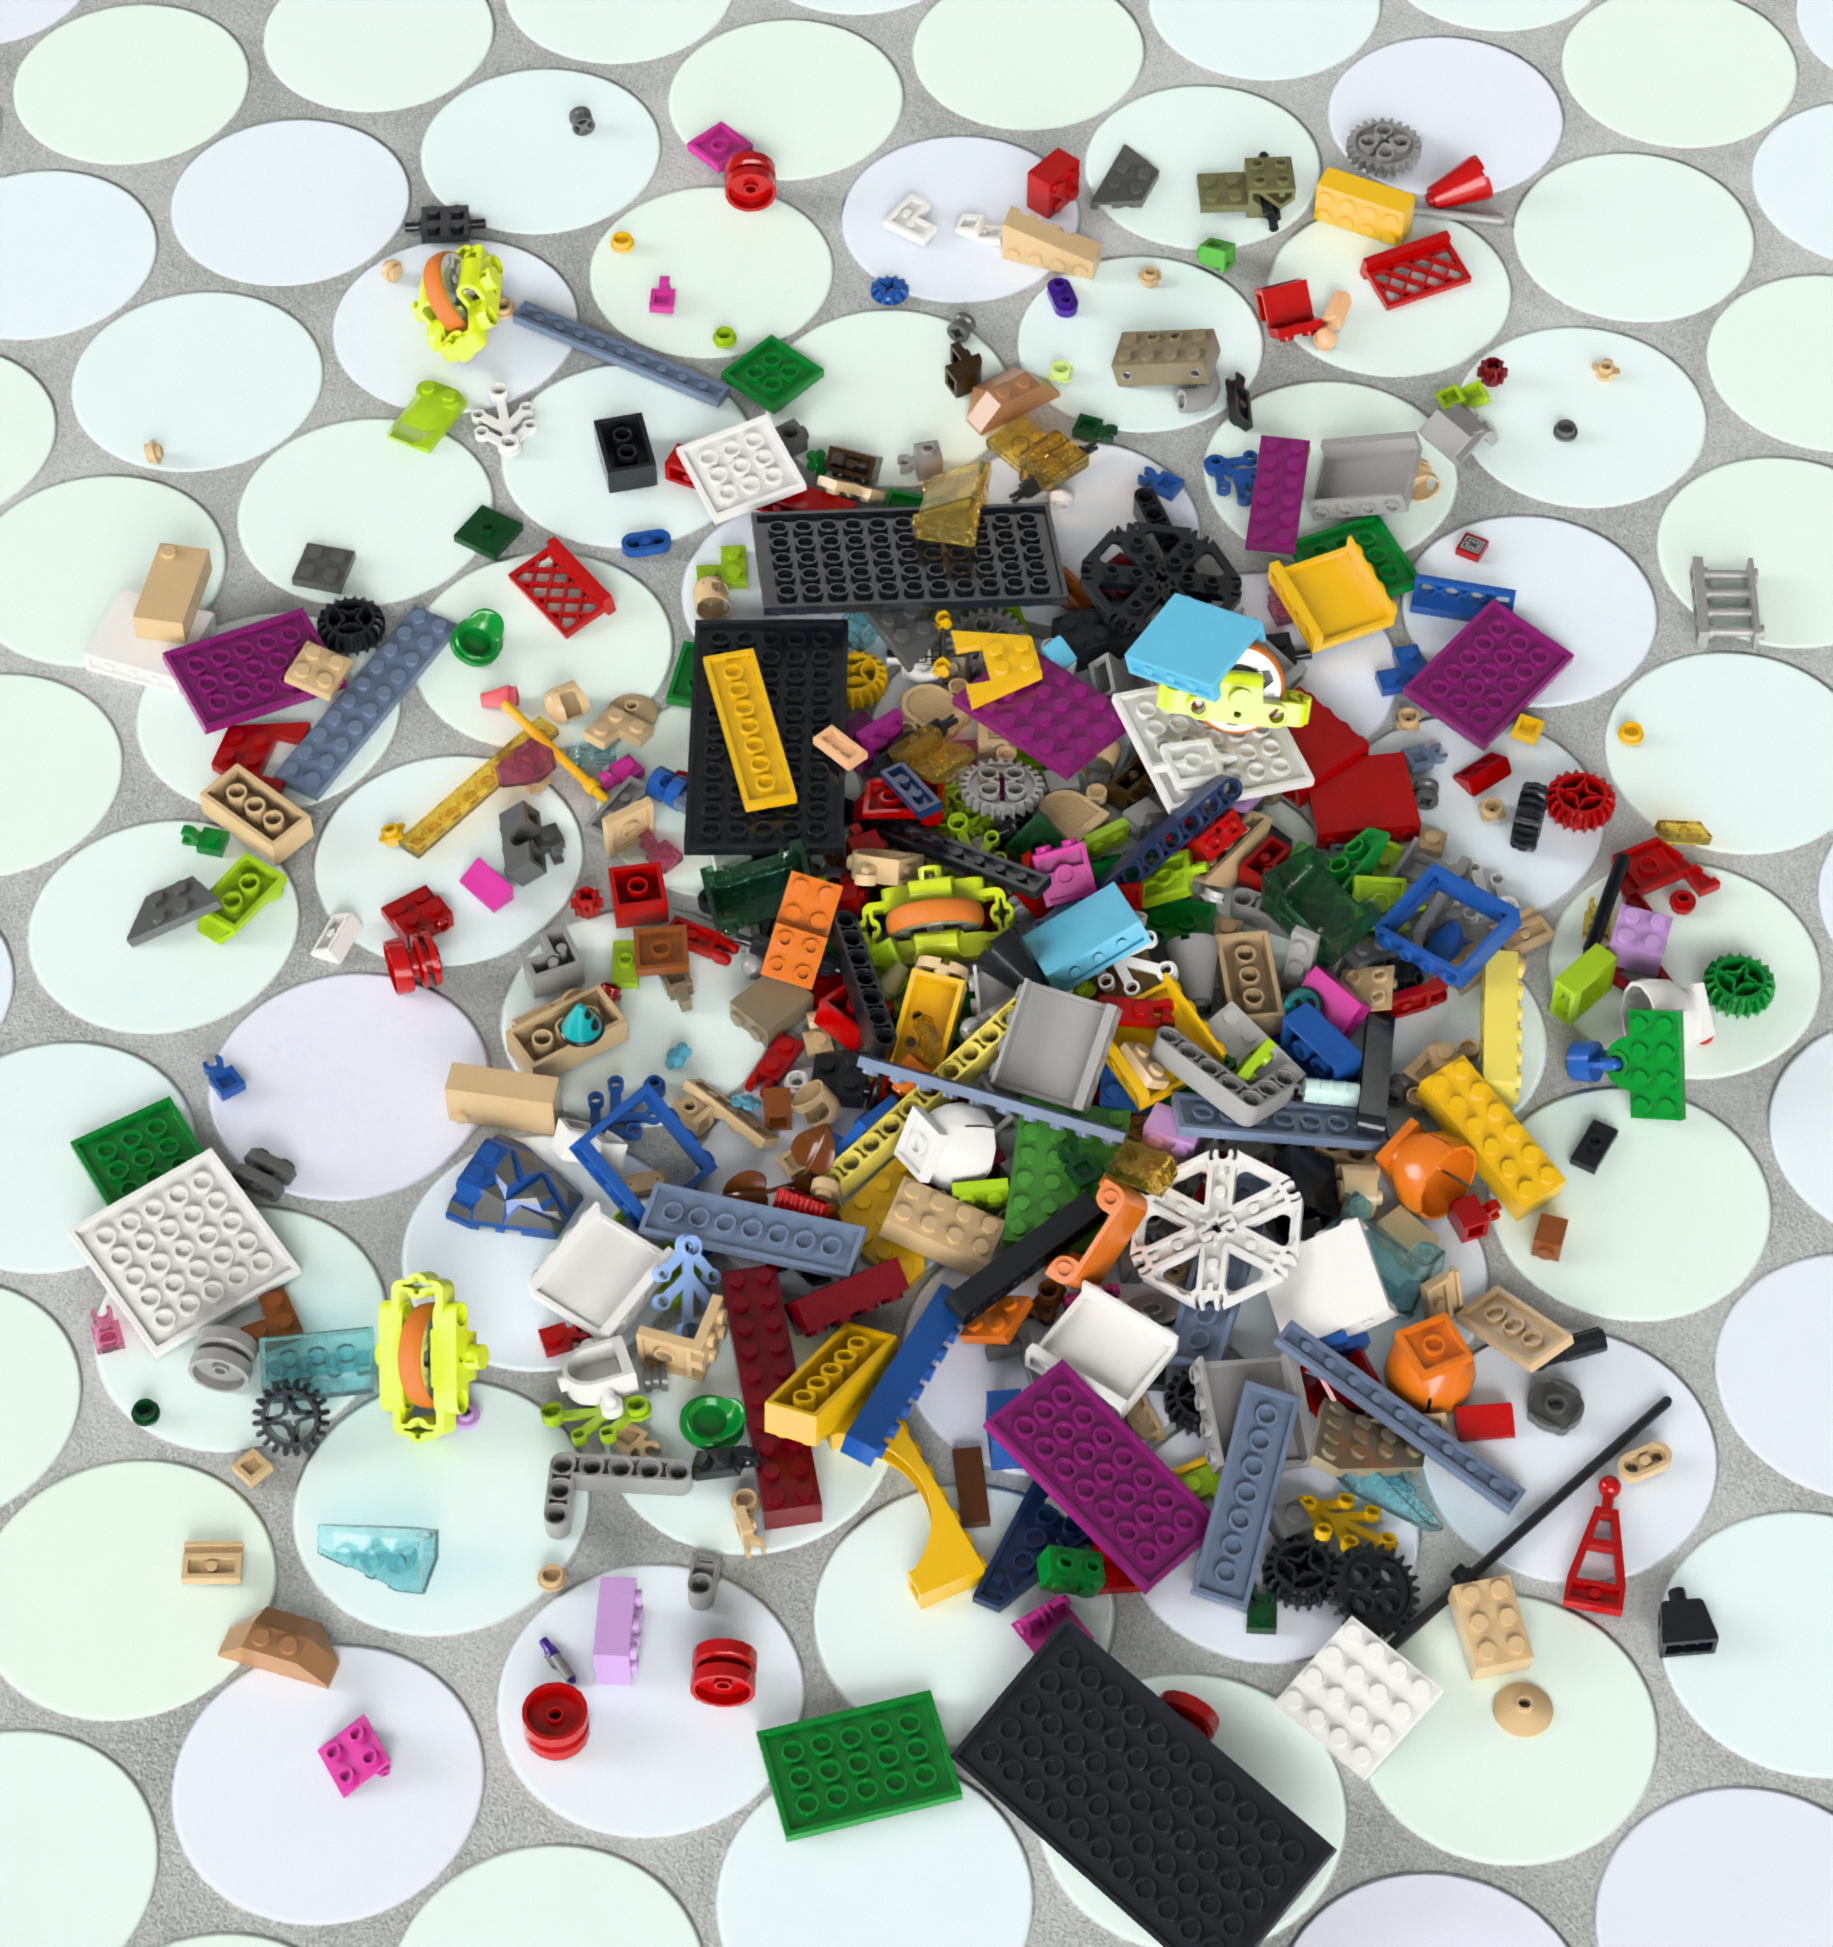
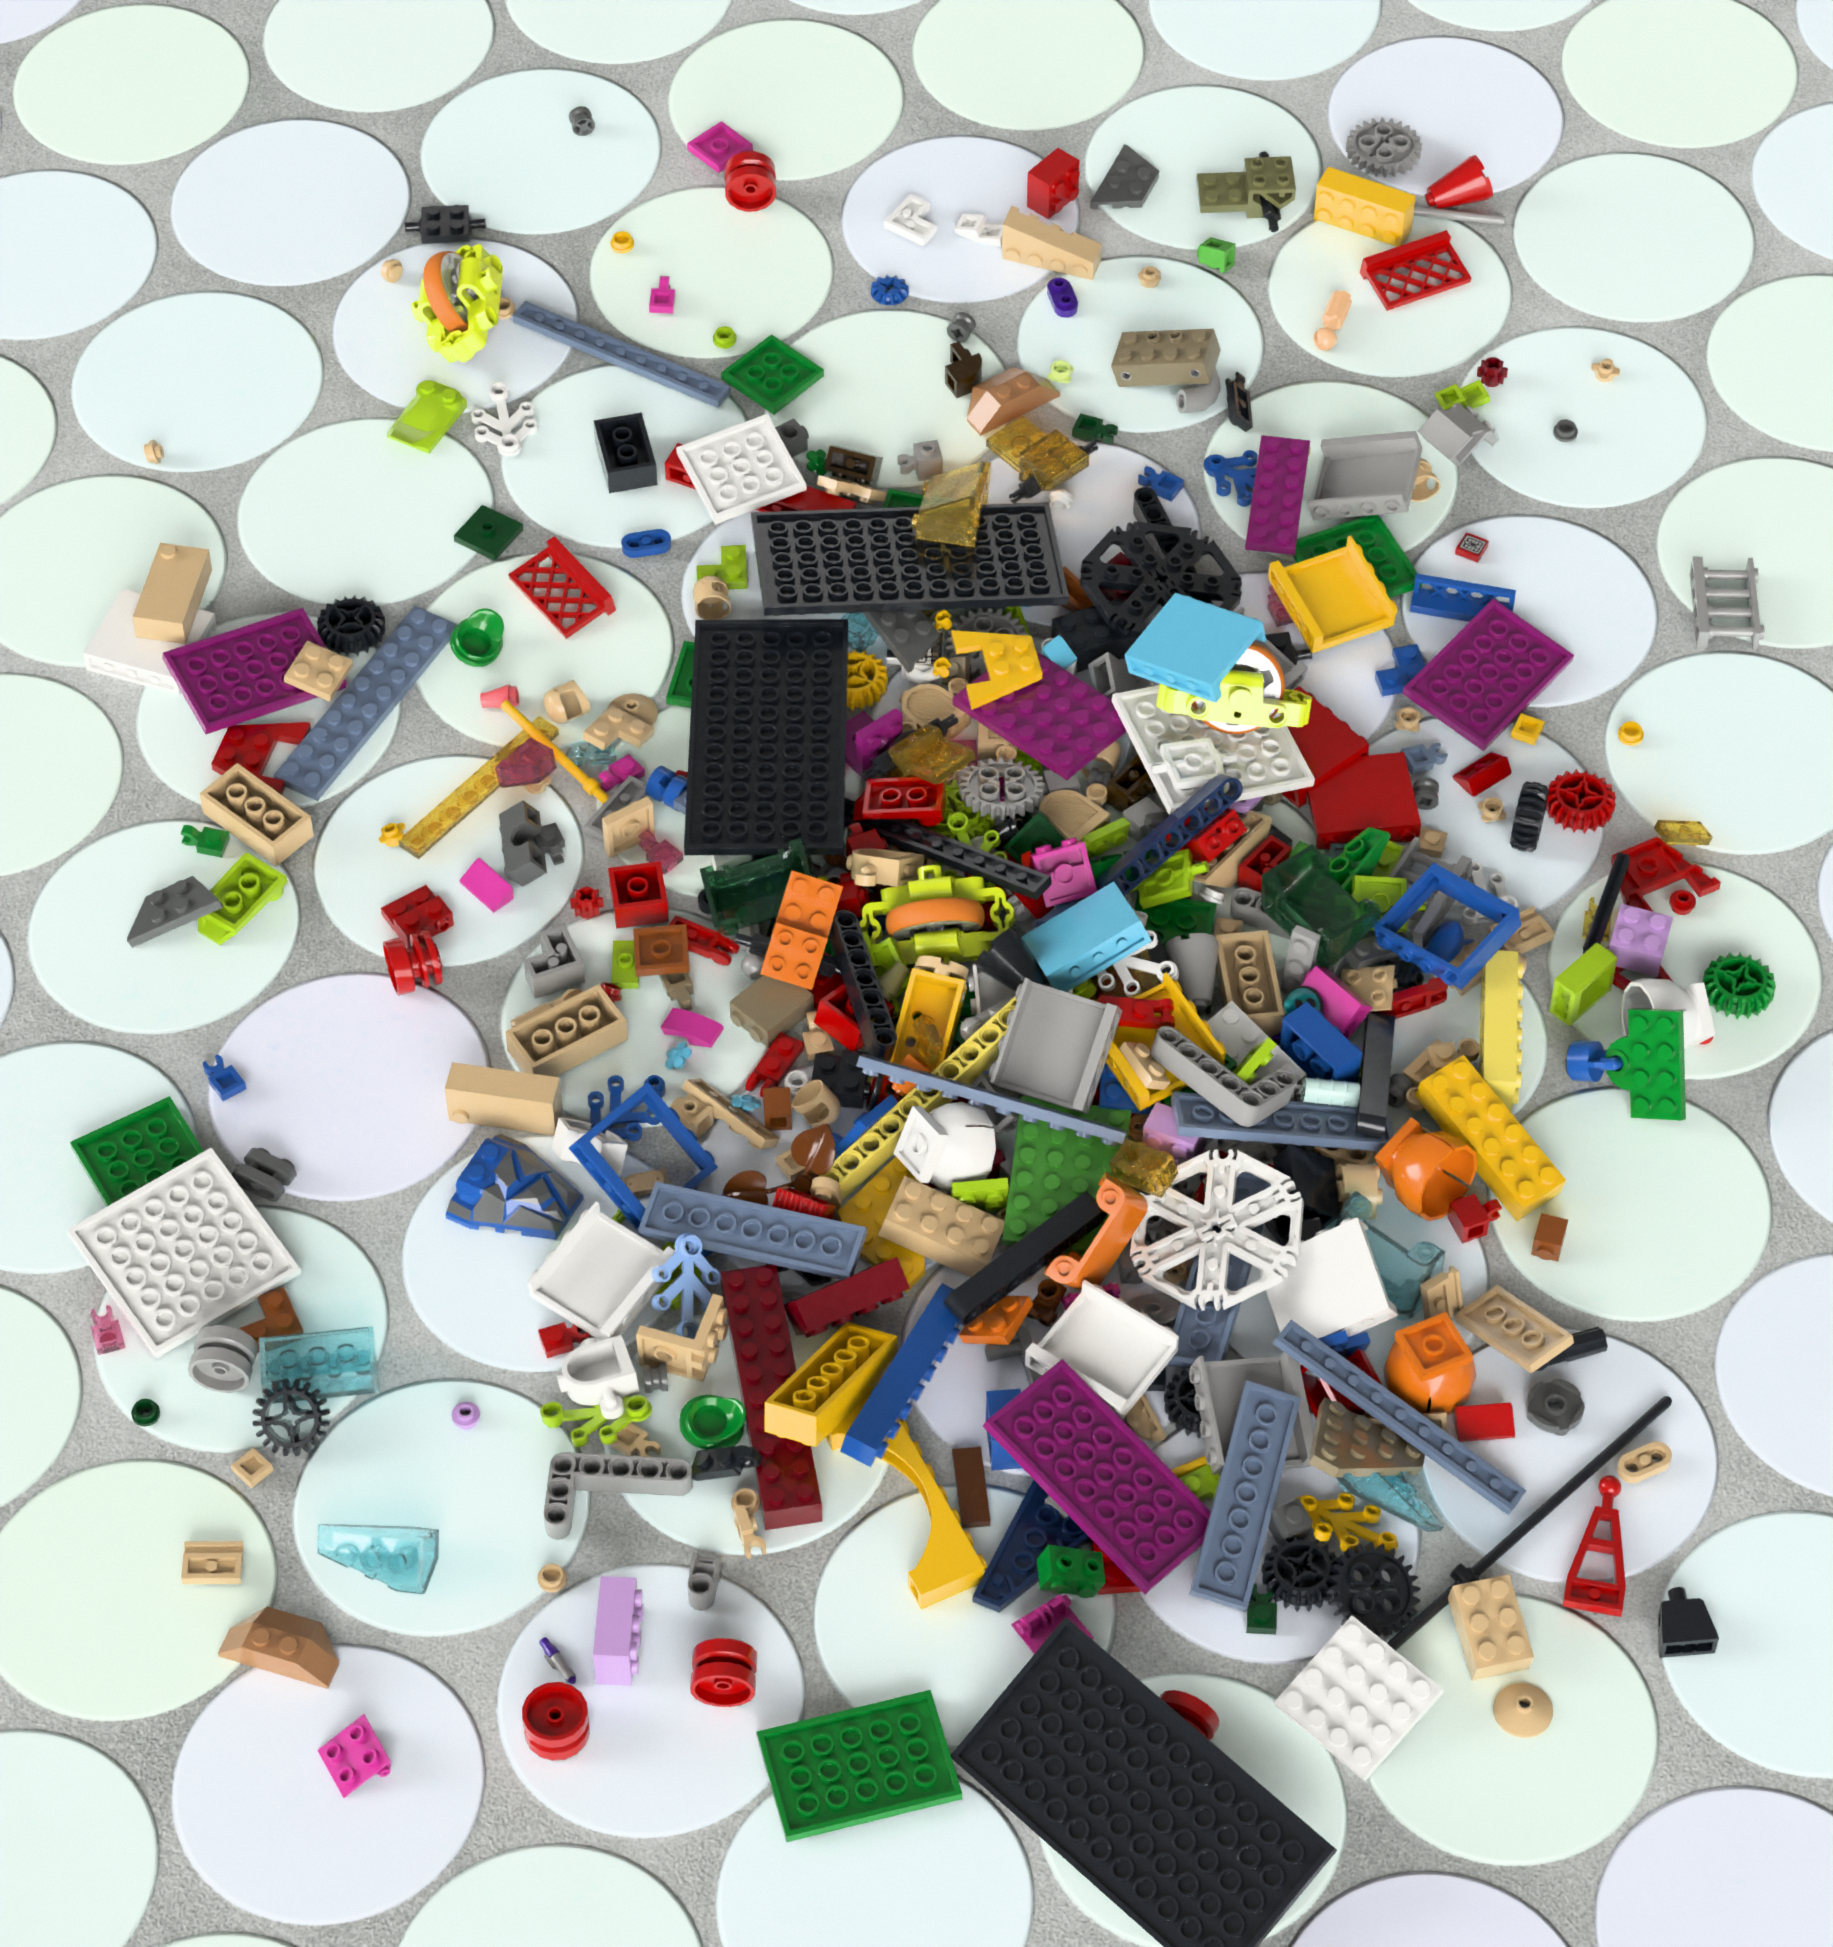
dark grey plate [292,542,356,594] -> none
white slope [311,912,362,964] -> none
neon yellow piece [375,1271,489,1443] -> none
teal hat [559,1003,605,1047] -> none
yellow plate [703,648,797,812] -> none
light nougat plate [813,725,868,772] -> none
dark blue plate [880,761,943,820] -> none
dark green plate [1057,1140,1104,1191] -> none
red tile [1117,882,1143,911] -> none
red piece [1254,278,1324,342] -> none
tan brick [1375,1204,1440,1273] -> none
black plate [1569,1119,1619,1175] -> none
none -> dark pink slope [660,1008,724,1048]

